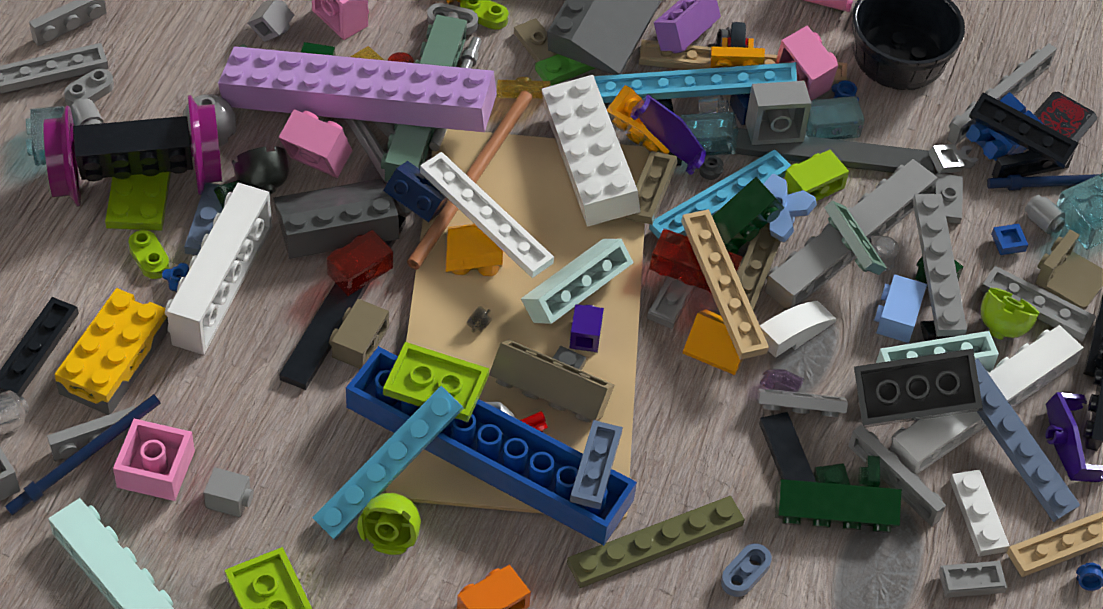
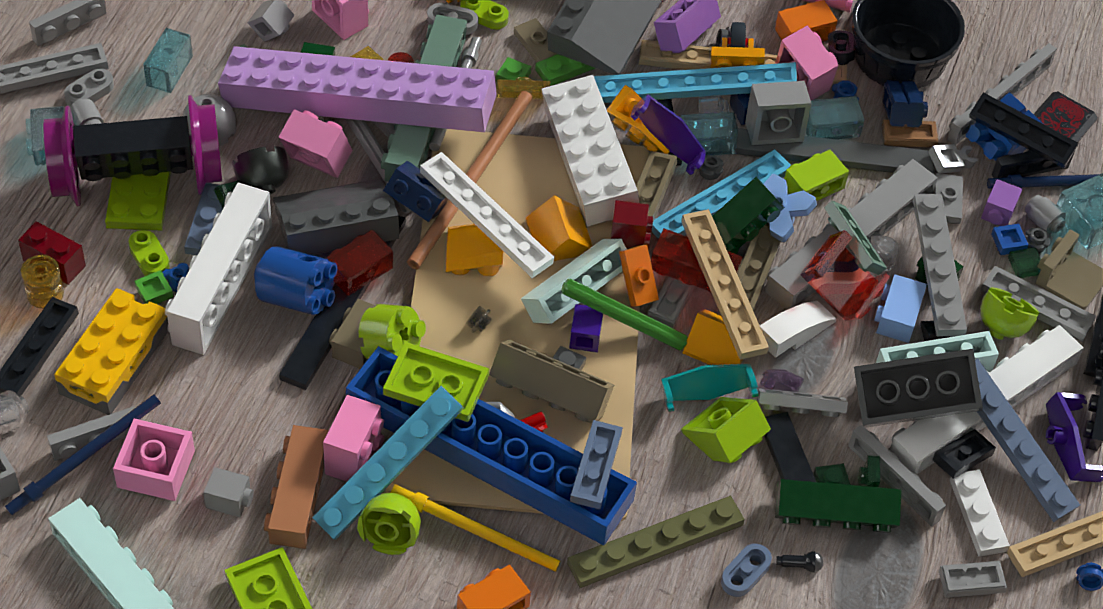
none -> dark red brick [18,221,86,285]
none -> clear yellow wheel [21,255,64,309]
none -> bright green plate [134,270,173,304]
none -> clear light blue brick [143,28,193,93]
none -> blue cylinder [254,246,337,315]
none -> nougat brick [264,425,329,549]
none -> bright pink brick [323,395,384,482]
none -> lime brick [358,304,426,359]
none -> yellow bar [390,484,561,572]
none -> bright green plate [496,57,531,90]
none -> light orange slope [526,195,593,261]
none -> bright green axle [561,279,688,350]
none -> dark red brick [611,200,653,250]
none -> orange plate [619,245,659,307]
none -> teal piece [661,364,759,412]
none -> lime slope [681,397,771,463]
none -> orange brick [775,0,838,41]
none -> black piece [776,551,824,573]
none -> clear red panel [800,230,890,321]
none -> black plate [828,30,855,65]
none -> dark blue brick [882,80,928,127]
none -> medium nougat plate [882,120,938,148]
none -> black plate [932,429,996,479]
none -> medium lavender brick [981,179,1022,226]
none -> clear green tile [1008,247,1041,278]
none -> dark grey plate [1025,228,1051,253]

